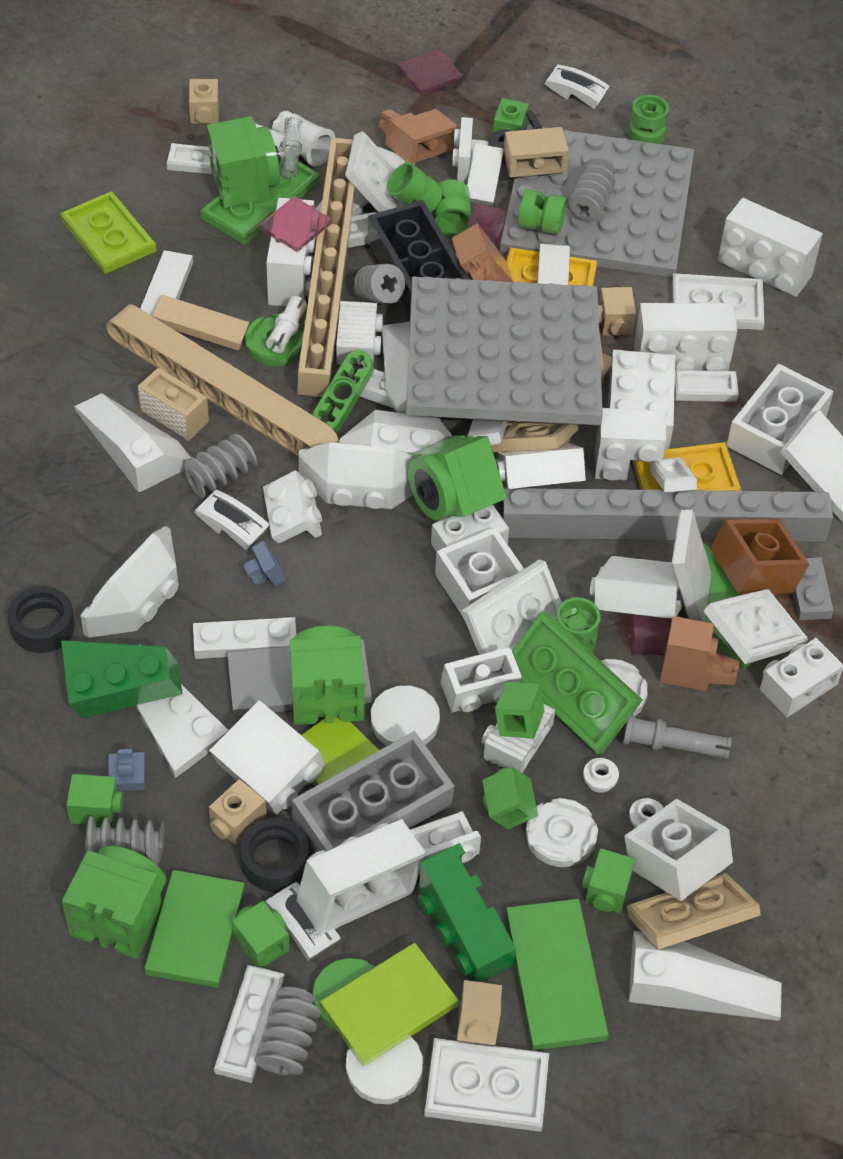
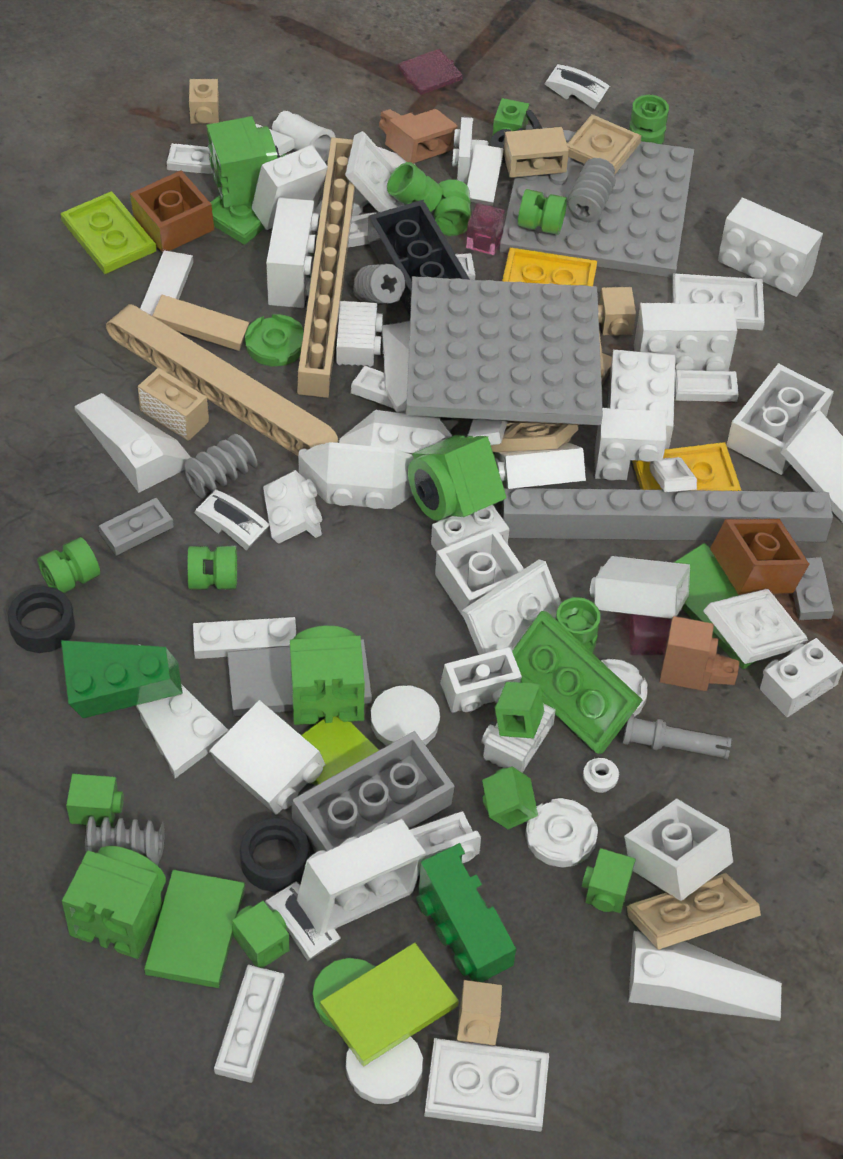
white wedge [80,526,179,638] -> none
sand blue tile [108,749,145,791] -> none
tan brick [209,779,267,846] -> none
sand blue tile [243,541,287,587] -> none
light grey piece [254,987,321,1075] -> none
clear pink piece [259,196,332,252] -> none
white pin [266,296,307,353] -> none
clear pin [279,117,303,178] -> none
bright green beam [313,350,374,433] -> none
nougat hinge [452,223,513,282] -> none
bright green tile [506,899,609,1051] -> none
white tile [538,244,570,285] -> none
white plate [629,798,663,828] -> none
white tile [671,510,711,622] -> none
none -> bright green wheel [37,537,100,593]
none -> light grey plate [99,498,174,556]
none -> dark orange brick [130,170,214,253]
none -> bright green wheel [188,546,237,590]
none -> white brick [252,145,328,230]
none -> tan tile [567,114,641,175]

